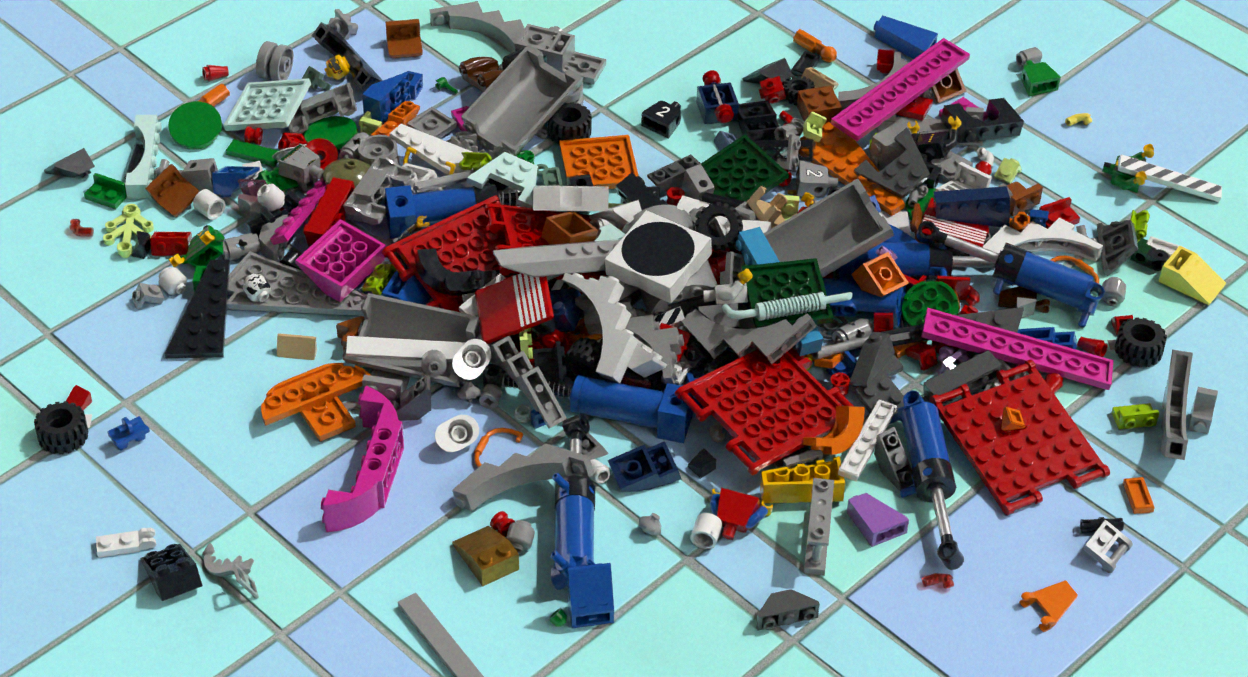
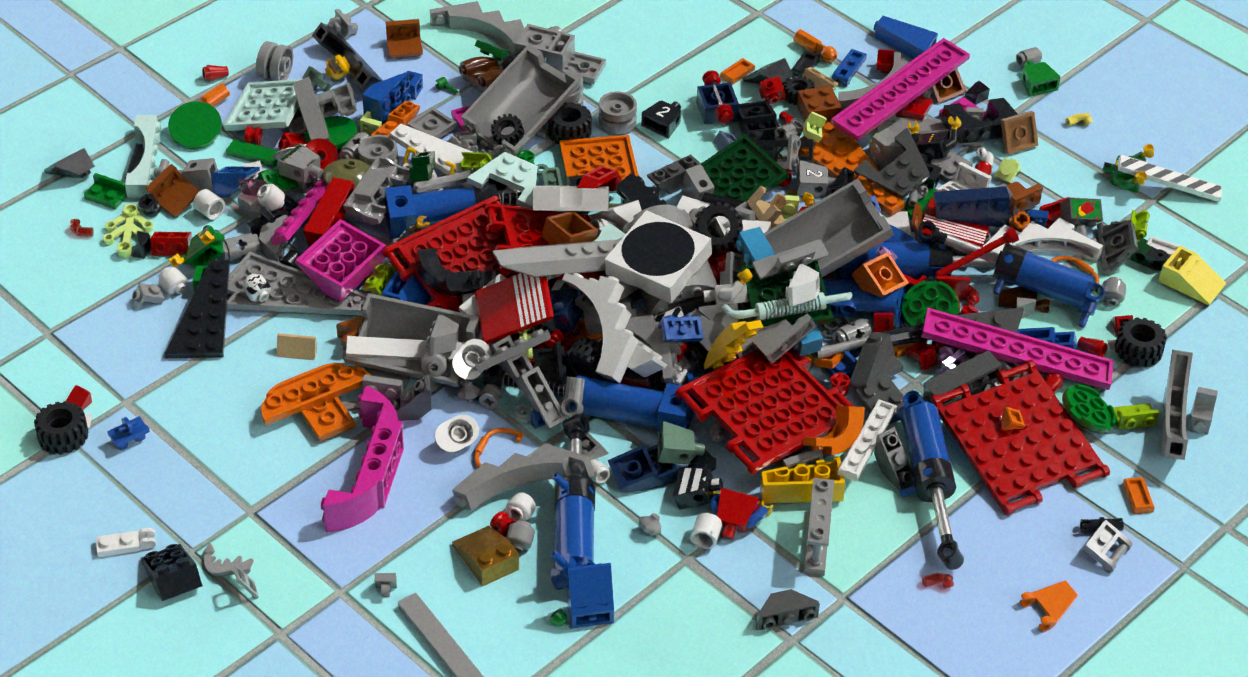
red wheel [667,187,685,206] -> none
medium lavender slope [847,493,909,547] -> none
none -> black wheel [138,194,161,217]
none -> light grey slope [293,77,330,140]
none -> light grey tile [374,573,397,597]
none -> dark green slope [409,151,435,182]
none -> light grey slope [426,314,459,356]
none -> green plate [474,40,511,61]
none -> light grey plate [475,329,551,373]
none -> black tyre [491,114,524,146]
none -> white head [505,493,536,522]
none -> light grey piece [561,377,585,417]
none -> red slope [577,166,622,191]
none -> light grey wheel [598,91,637,135]
none -> sand green torso [657,421,705,465]
none -> blue bracket [658,315,704,343]
none -> black torso [673,467,723,510]
none -> yellow slope [704,320,763,370]
none -> orange tile [720,58,755,85]
none -> light grey bracket [752,239,828,280]
none -> white slope [786,264,820,306]
none -> blue plate [831,49,867,86]
none -> black slope [833,167,854,187]
none -> red piece [935,227,1019,277]
none -> black slope [964,81,990,105]
none -> medium nougat plate [1001,111,1038,154]
none -> brick [1060,197,1103,227]
none -> green tile [1062,384,1117,433]

